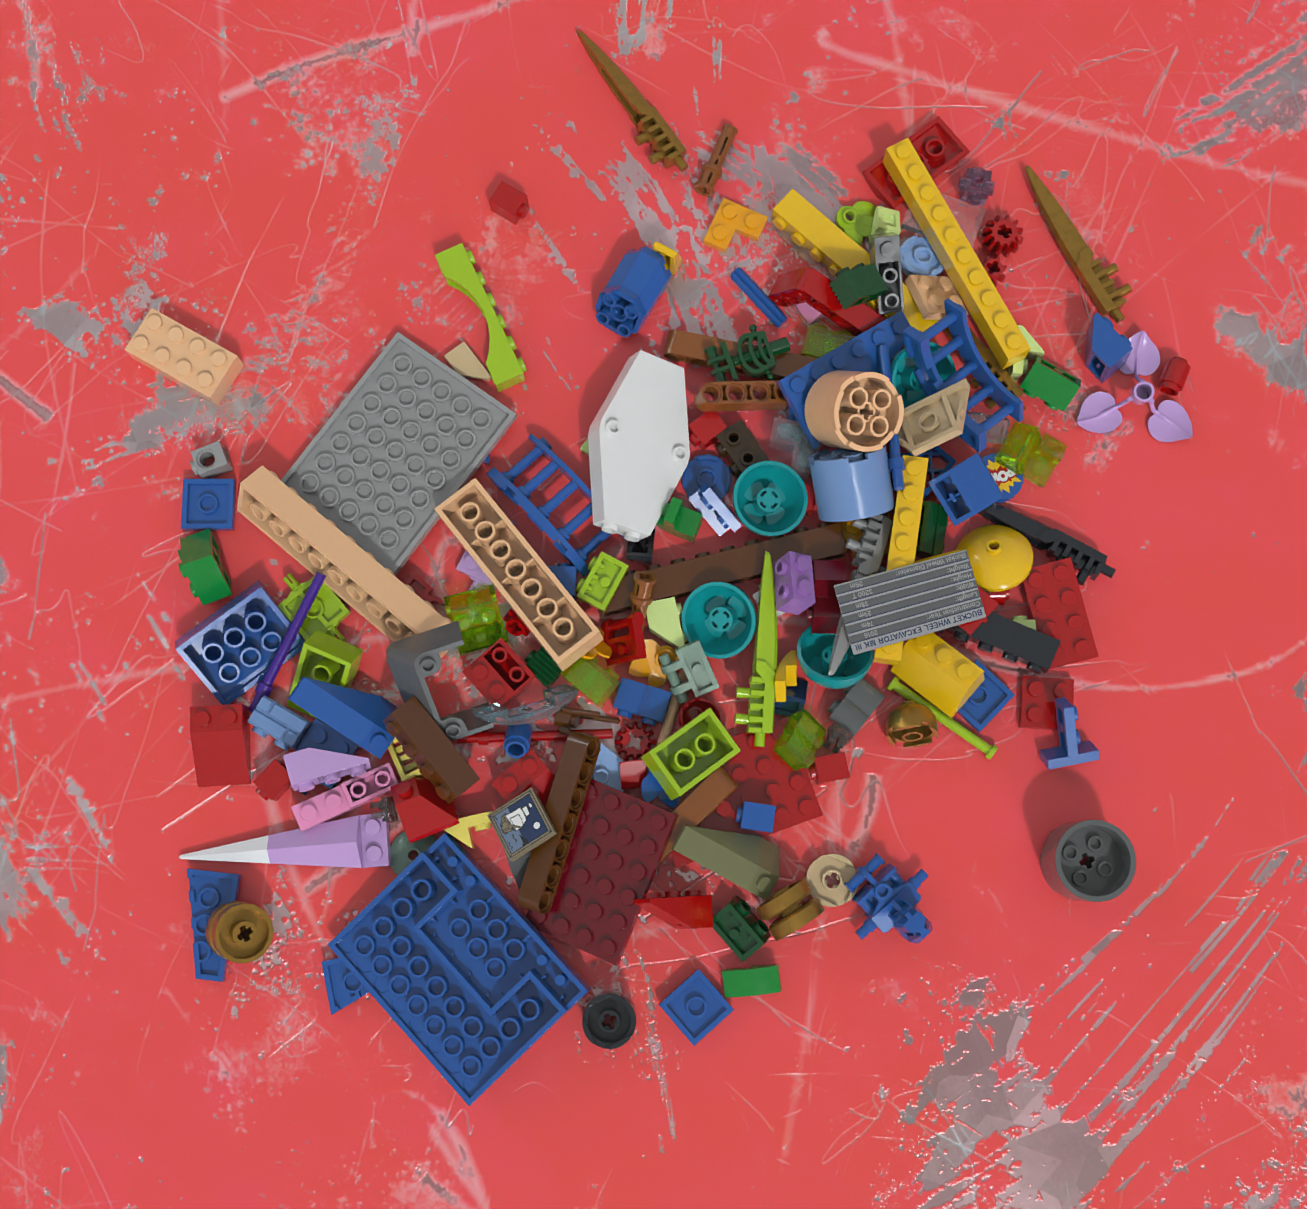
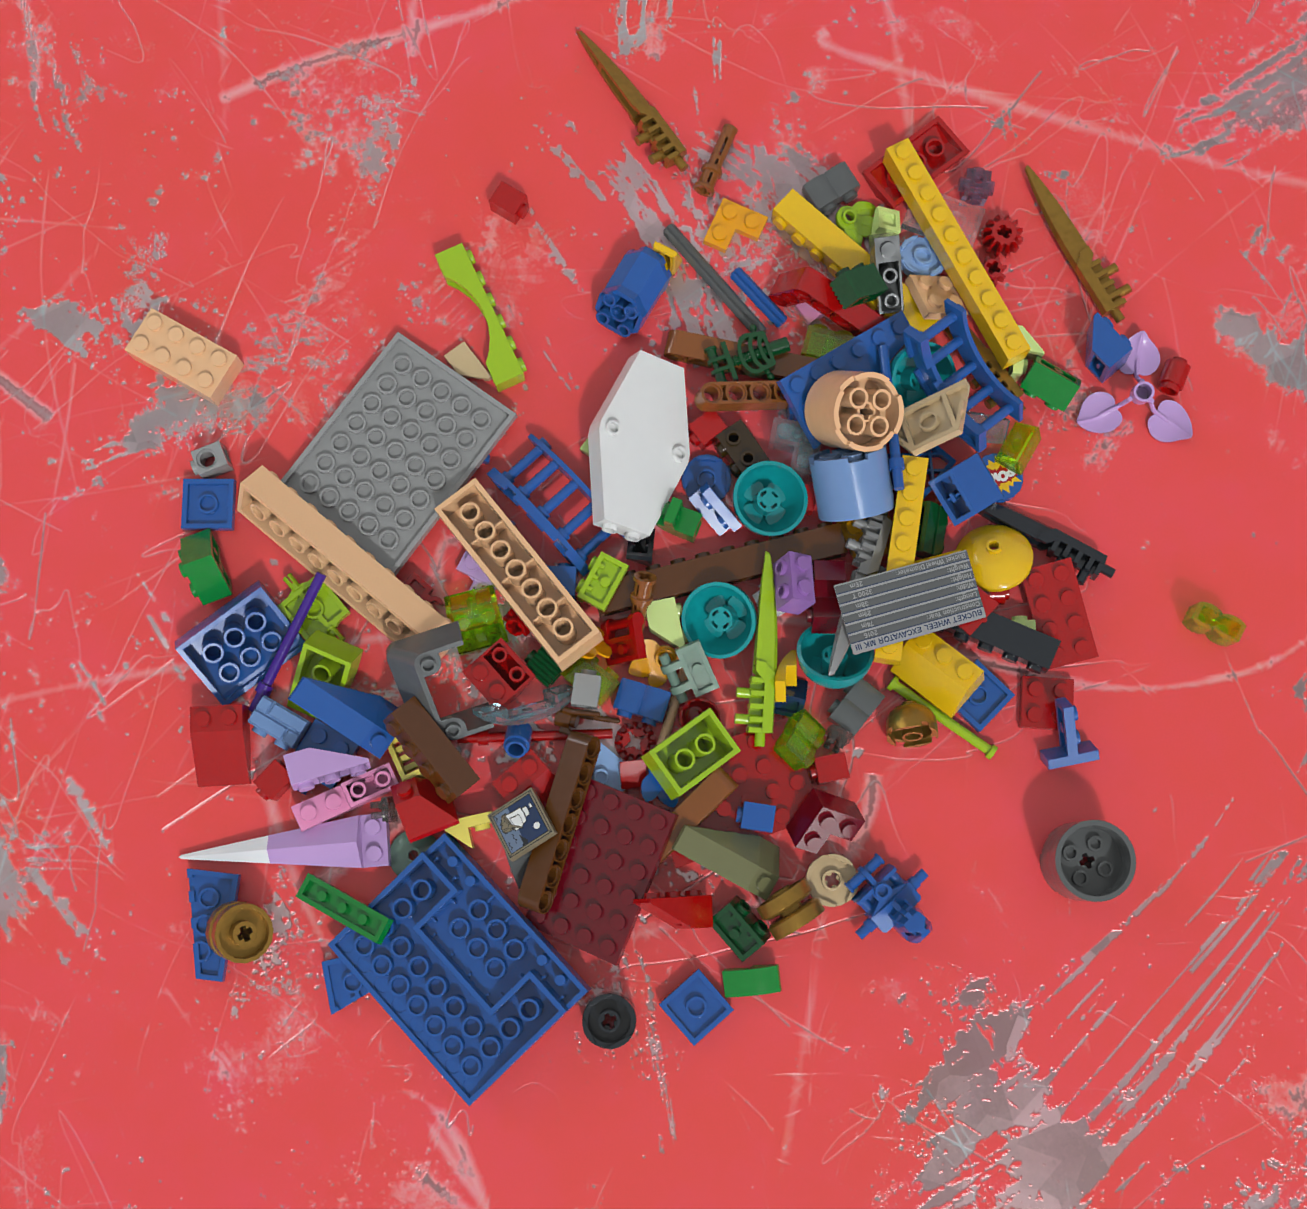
clear neon green slope [1022,433,1067,488] -> none
none -> green plate [295,873,394,945]
none -> light grey brick [571,669,602,710]
none -> dark grey axle [663,224,766,333]
none -> dark red brick [786,788,865,854]
none -> dark grey brick [802,161,860,216]
none -> clear neon green brick [1182,602,1246,646]

